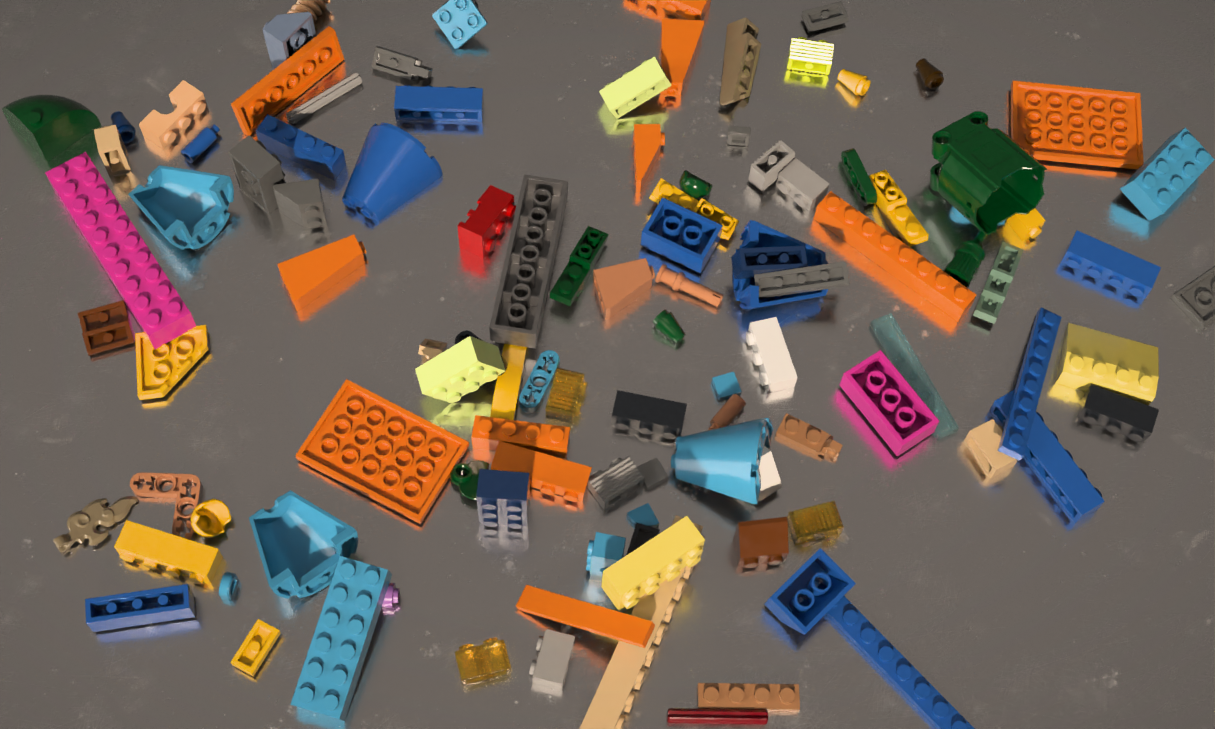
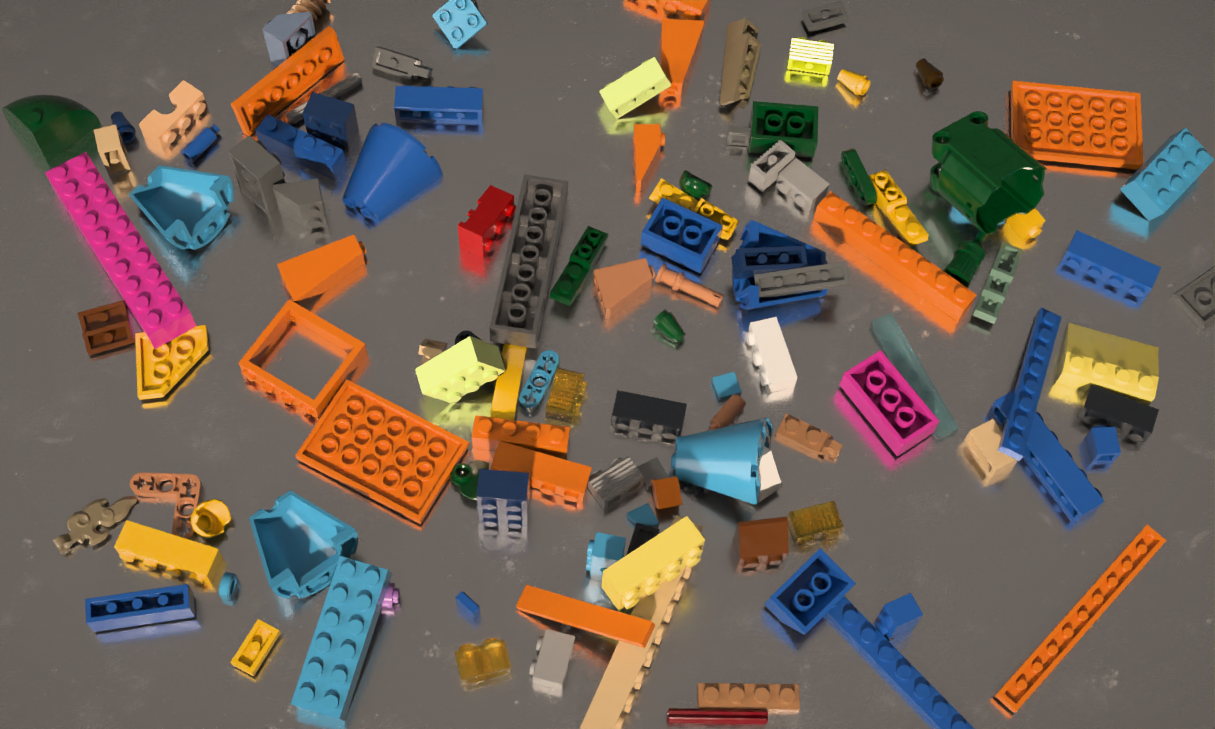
none -> orange window [239,299,368,418]
none -> dark blue brick [303,92,359,150]
none -> blue tile [455,591,480,621]
none -> orange panel [651,476,683,509]
none -> dark green brick [749,101,819,157]
none -> blue brick [876,593,923,641]
none -> orange plate [995,525,1167,713]
none -> blue brick [1085,425,1121,463]

